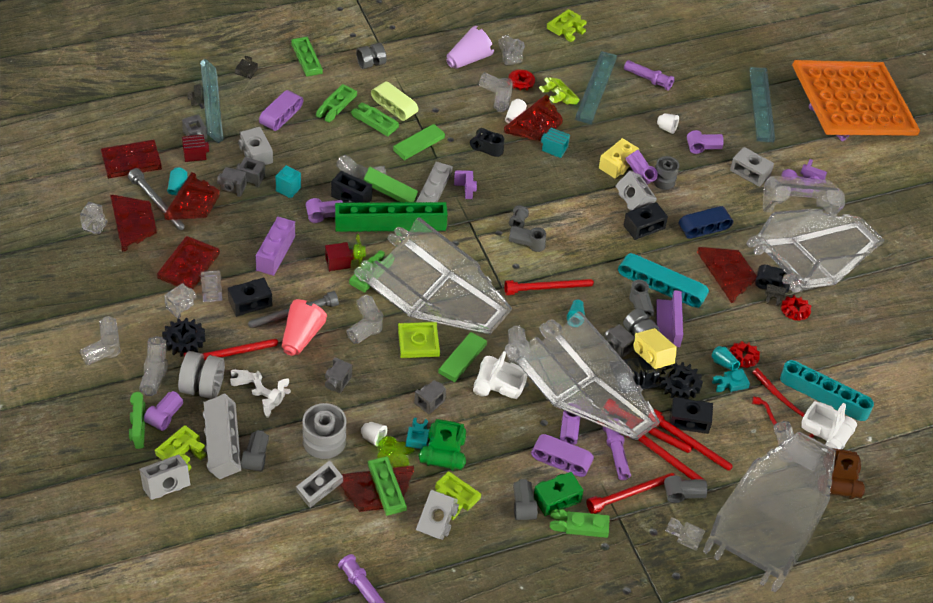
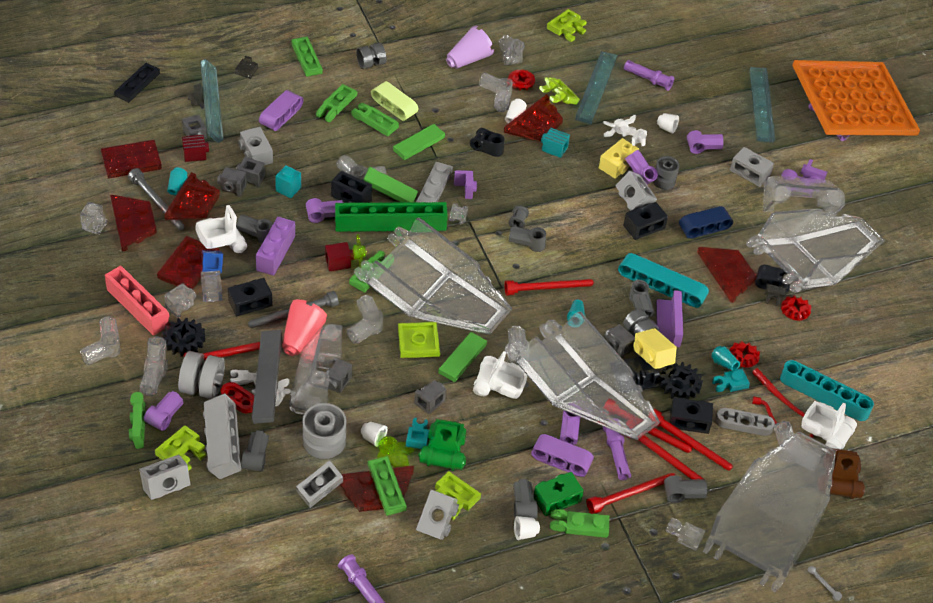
none -> coral brick [105,266,170,336]
none -> black tile [114,63,160,103]
none -> white piece [196,205,247,253]
none -> blue panel [202,250,223,273]
none -> red plate [221,382,255,414]
none -> dark grey piece [236,215,272,243]
none -> dark grey tile [252,330,282,424]
none -> clear windscreen [289,324,342,414]
none -> clear wheel [449,203,468,224]
none -> white hat [514,516,540,540]
none -> white piece [603,115,647,146]
none -> light grey beam [715,408,775,436]
none -> light grey hinge [808,566,842,601]

